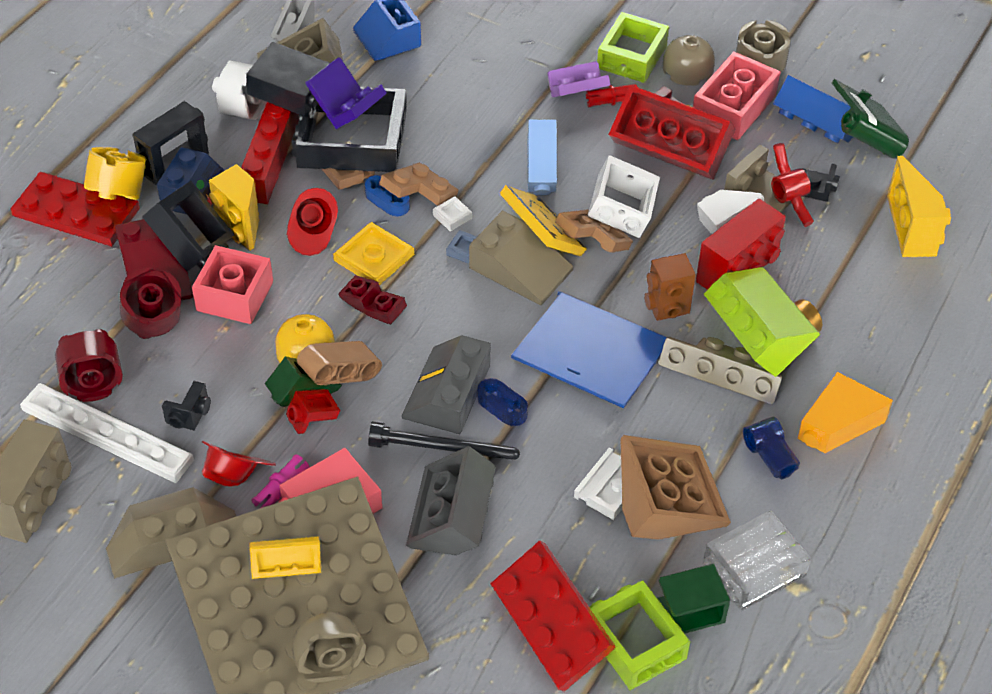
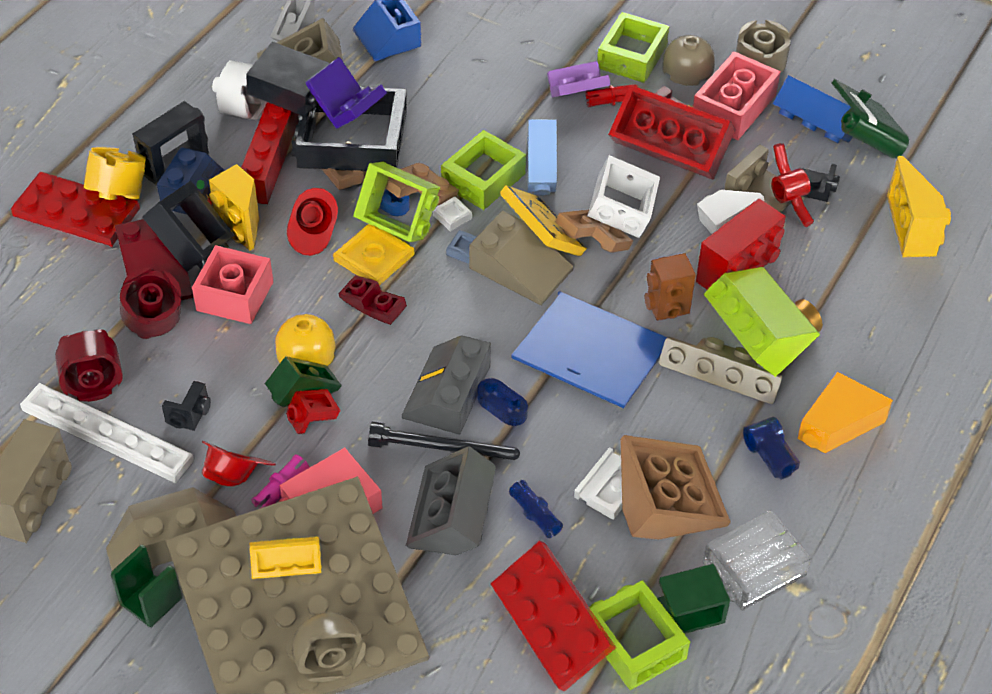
medium nougat beam [297,341,382,385] -> none
none -> dark green piece [110,544,182,628]
none -> lime window [353,162,440,242]
none -> lime window [441,130,526,210]
none -> clear blue pin [509,480,563,538]

